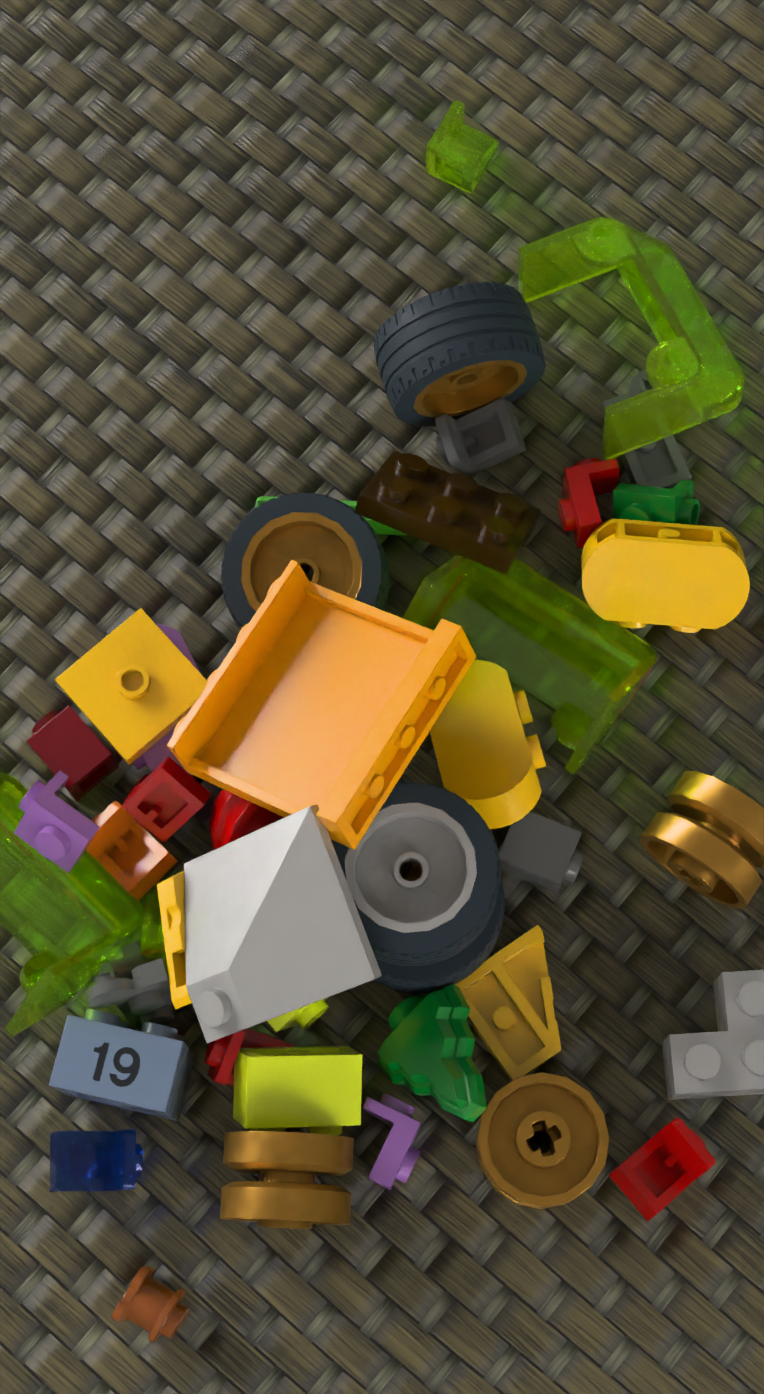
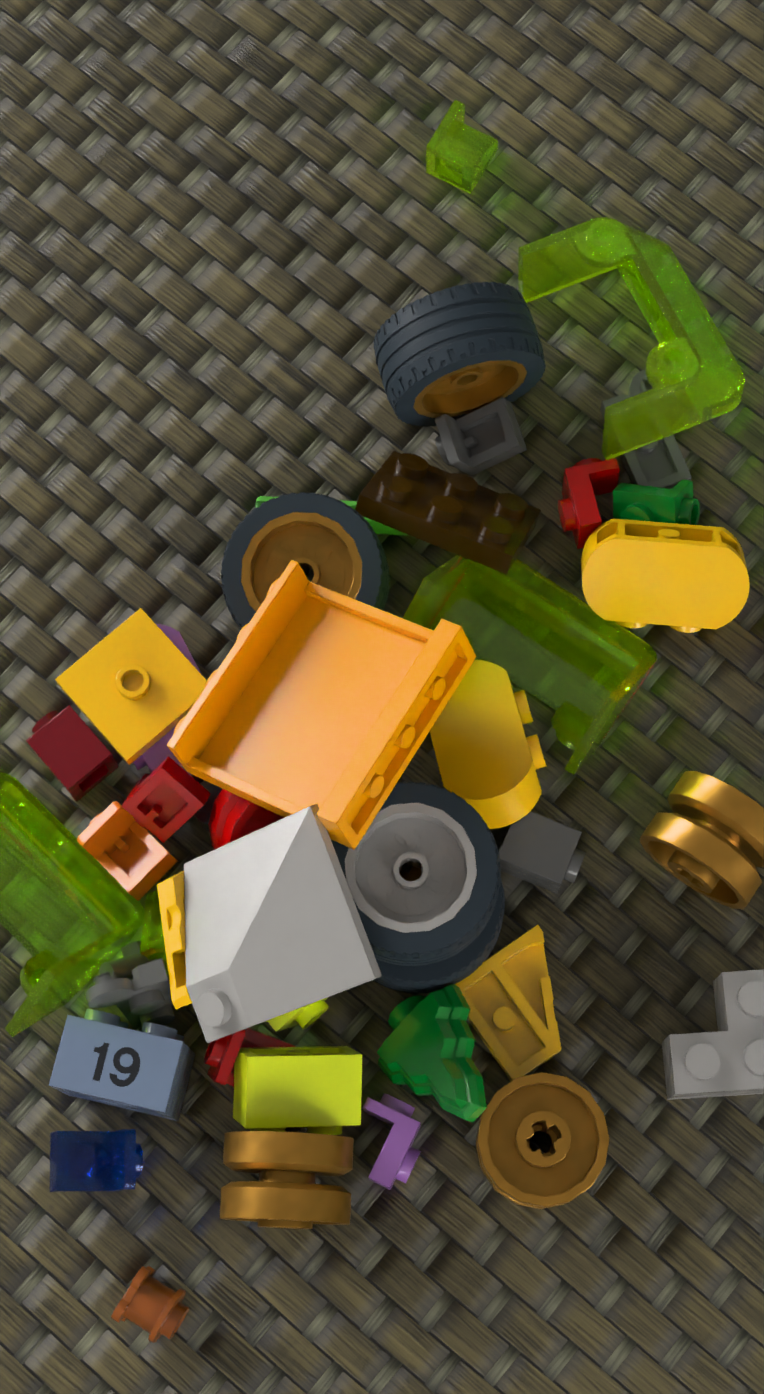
medium lavender bracket [14,770,100,873] -> none
red bracket [609,1117,716,1221] -> none

